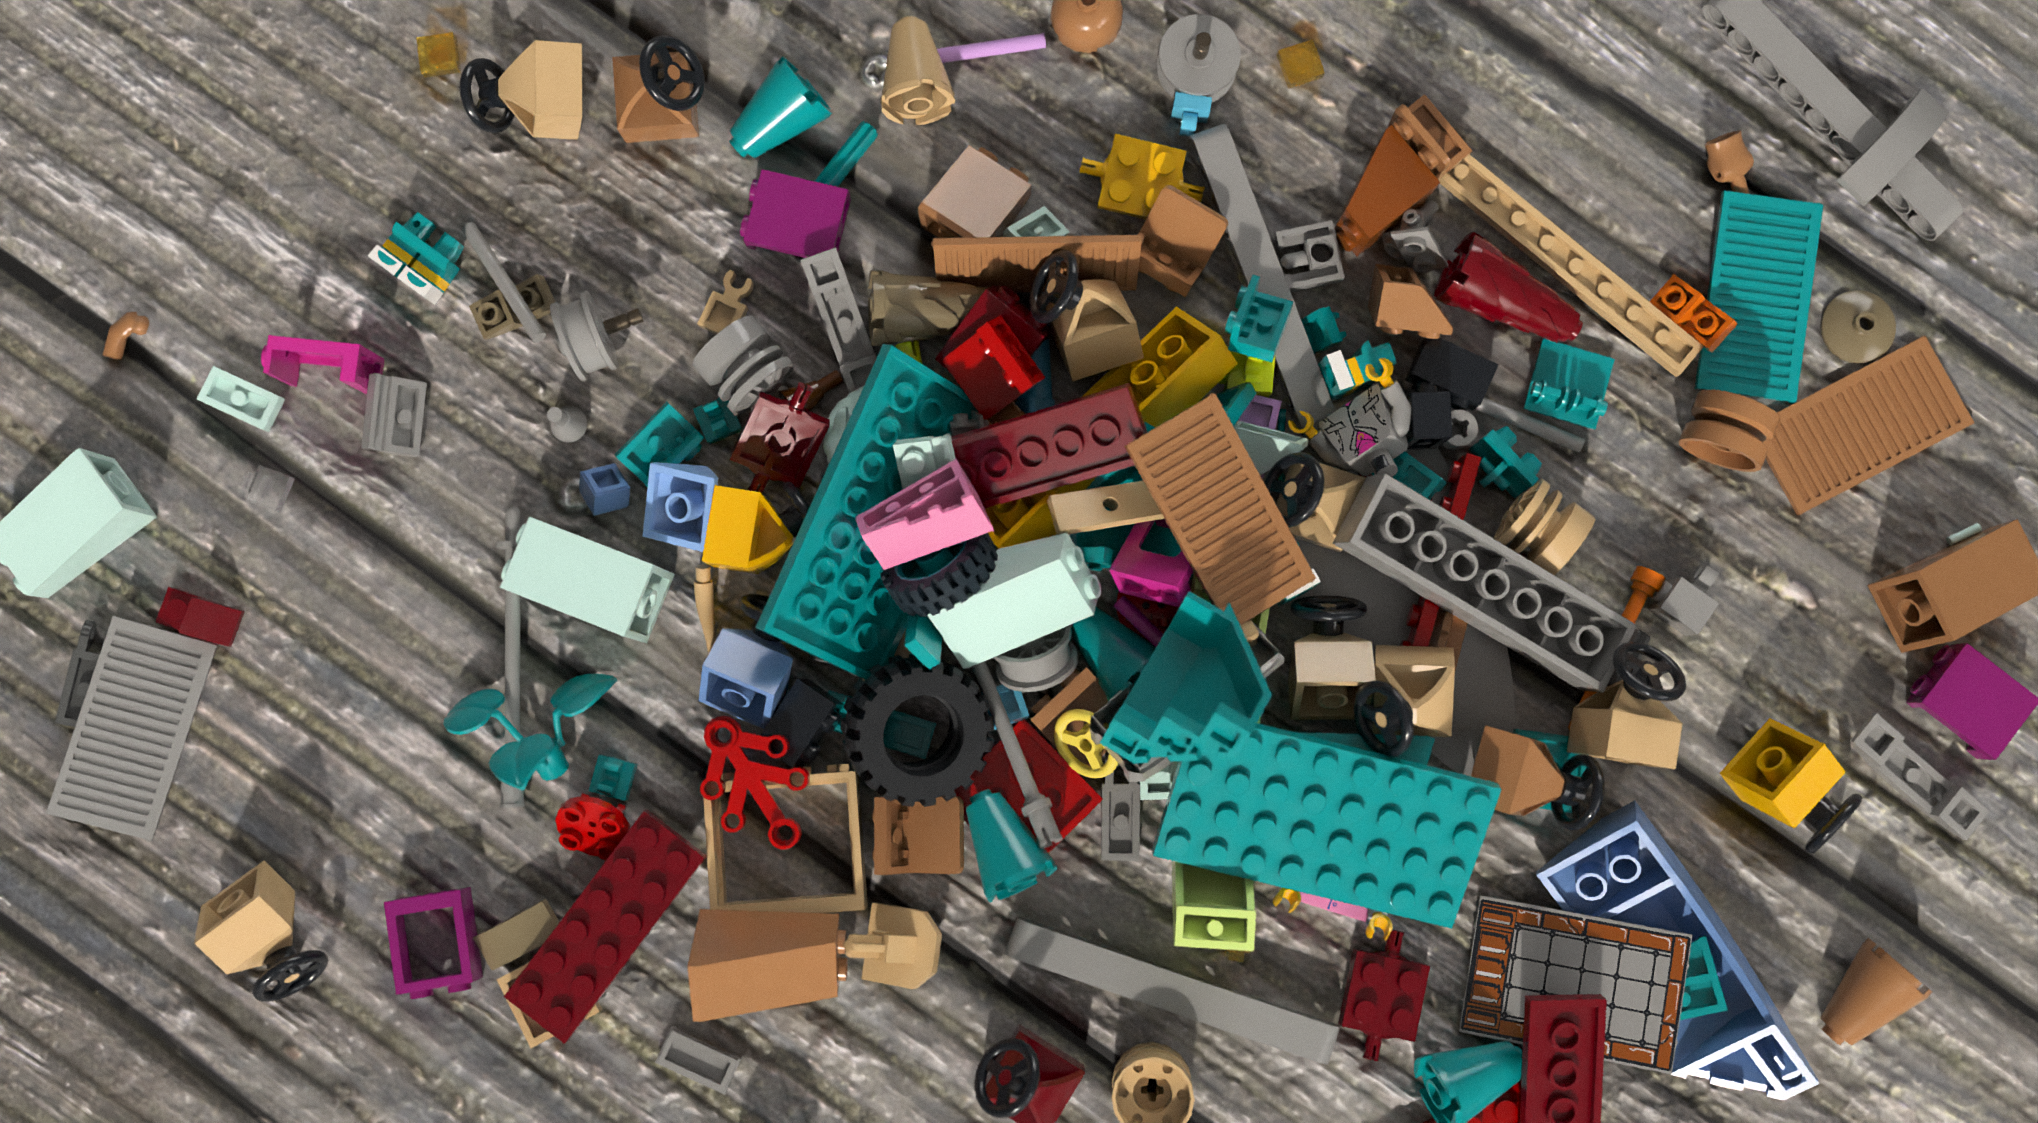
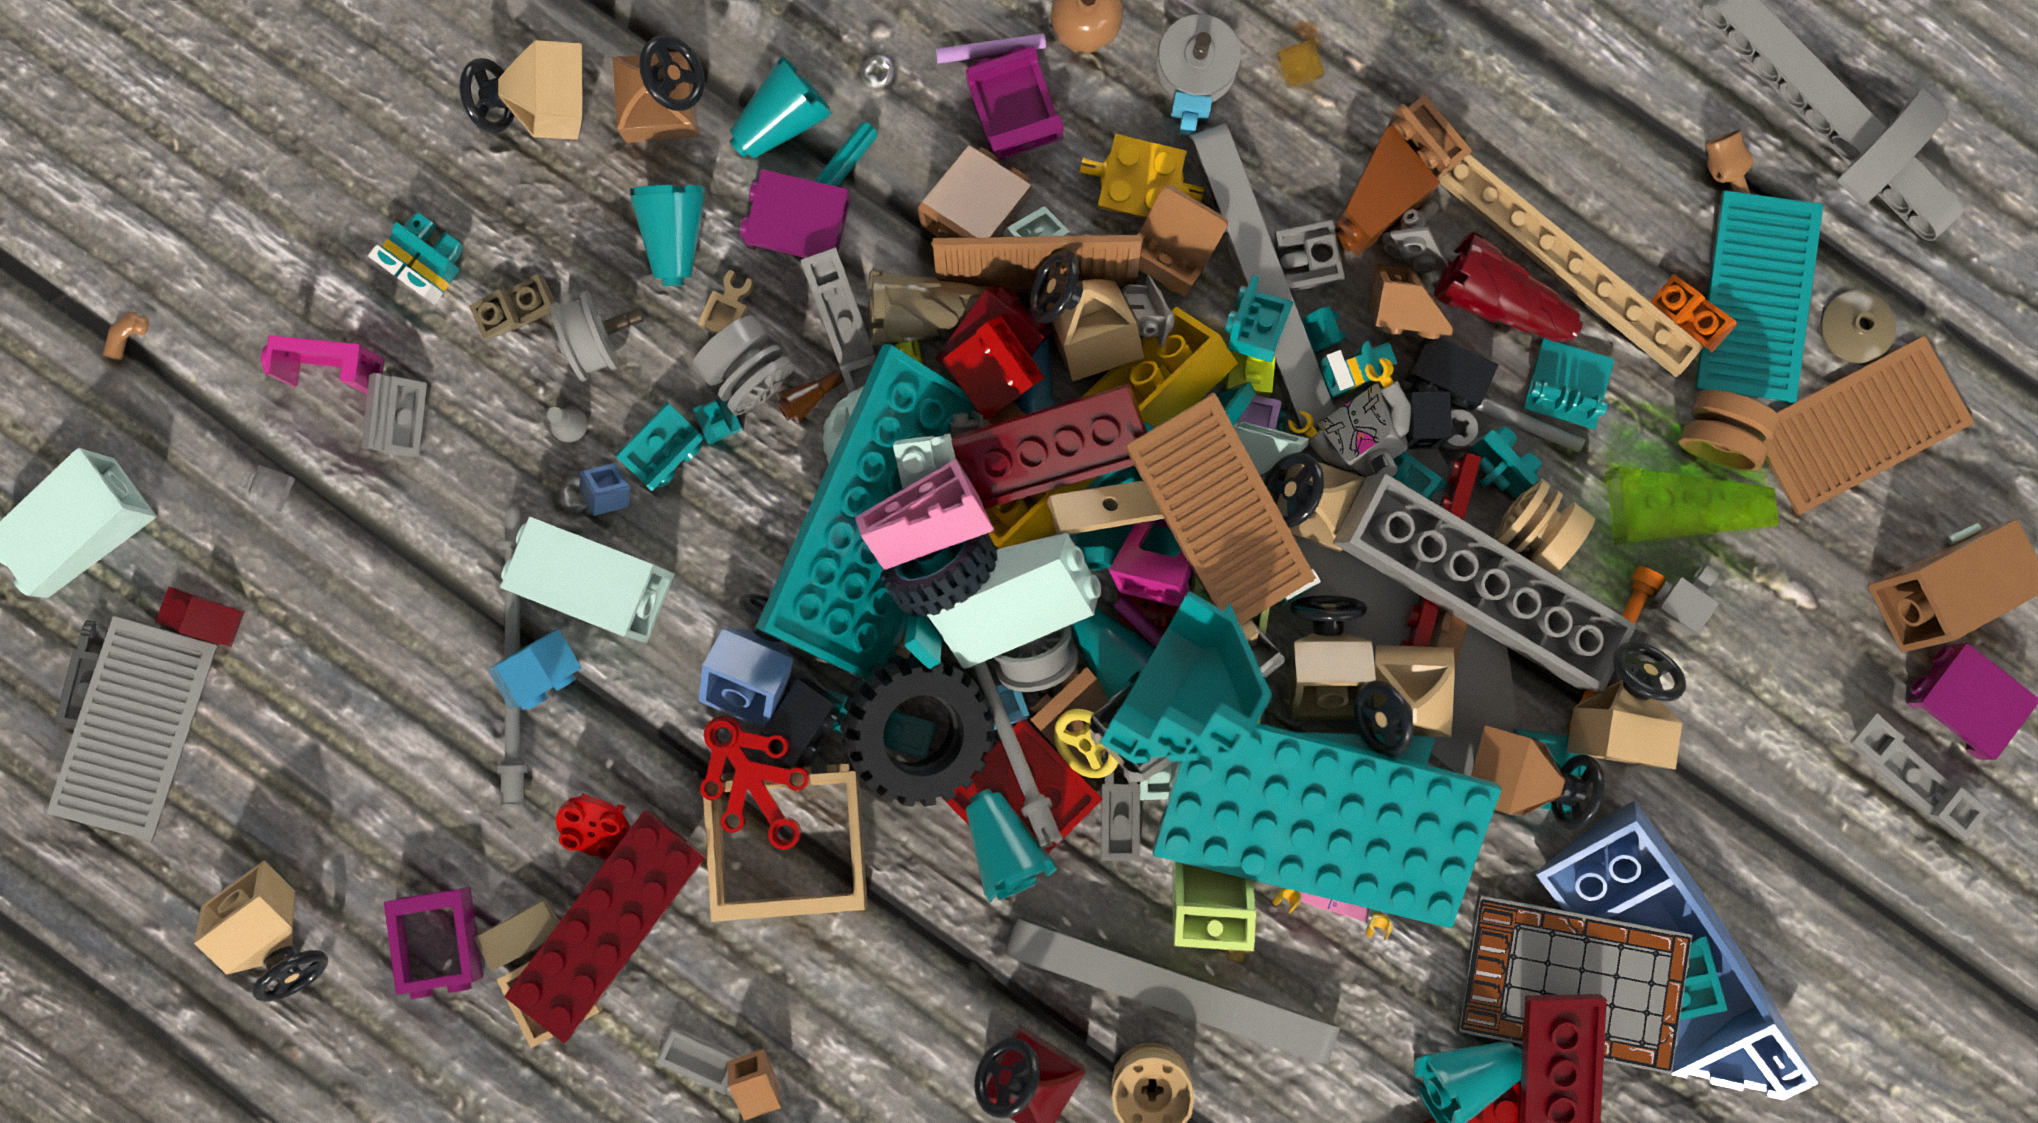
light aqua plate [197,366,285,432] -> none
clear yellow plate [416,32,461,78] -> none
teal plant [444,674,618,790] -> none
light grey bar [462,222,546,343] -> none
teal tile [589,754,638,801] -> none
light blue slope [642,462,718,552] -> none
medium nougat slope [687,909,848,1022] -> none
tan animal [694,564,716,654] -> none
yellow piece [702,481,810,574] -> none
dark red plate [730,382,830,493] -> none
tan piece [843,902,942,989] -> none
medium nougat bracket [872,796,964,875] -> none
tan cone [881,16,955,125] -> none
dark red plate [1338,929,1430,1061] -> none
yellow piece [1719,718,1862,853] -> none
medium nougat cone [1820,938,1933,1046] -> none
none -> dark azure brick [487,629,582,710]
none -> teal cone [630,185,705,286]
none -> medium nougat brick [727,1049,781,1121]
none -> magenta panel [965,46,1064,161]
none -> light grey hinge [1122,275,1174,347]
none -> clear neon green wedge [1605,466,1779,546]

